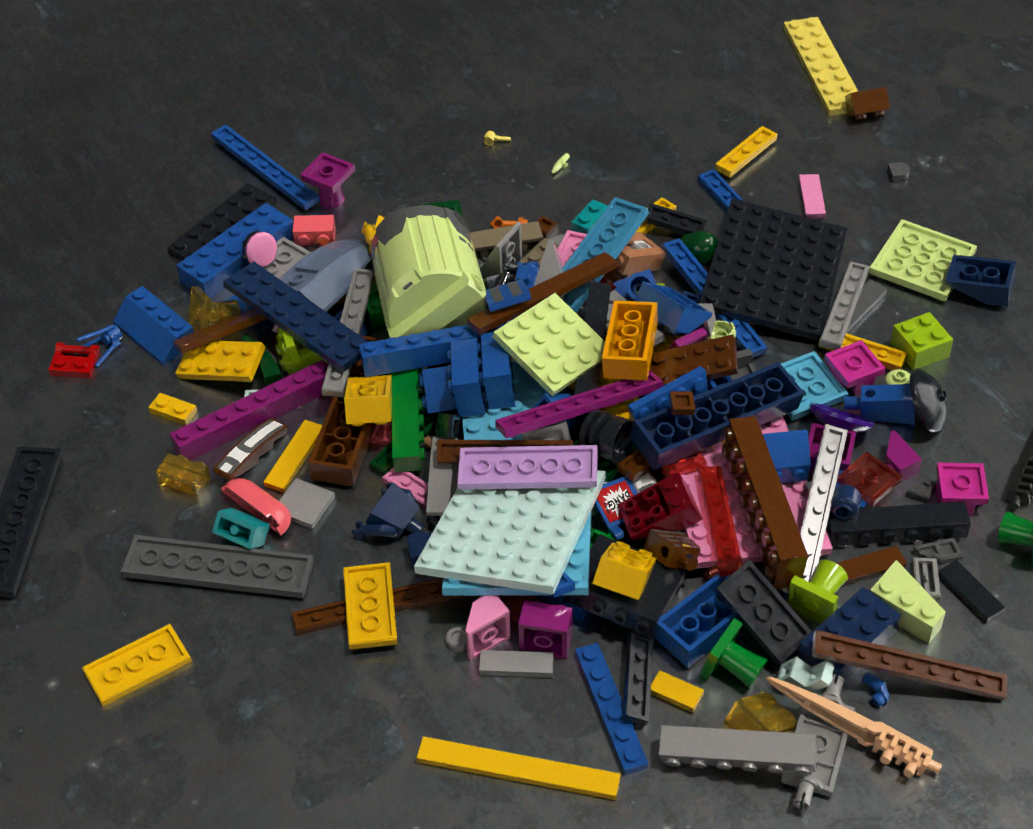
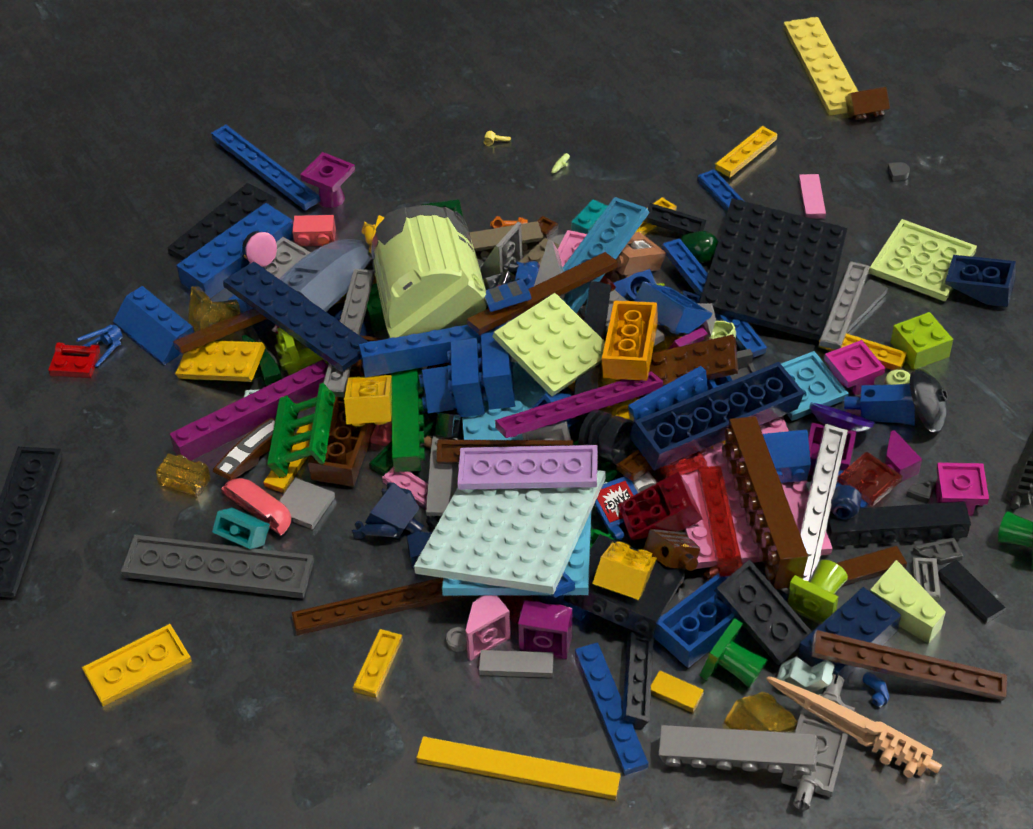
yellow plate [148,393,198,426] -> none
yellow tile [343,562,398,650] -> none
reddish brown plate [668,391,696,415] -> none
none -> green fence [267,383,335,478]
none -> yellow tile [353,629,403,698]

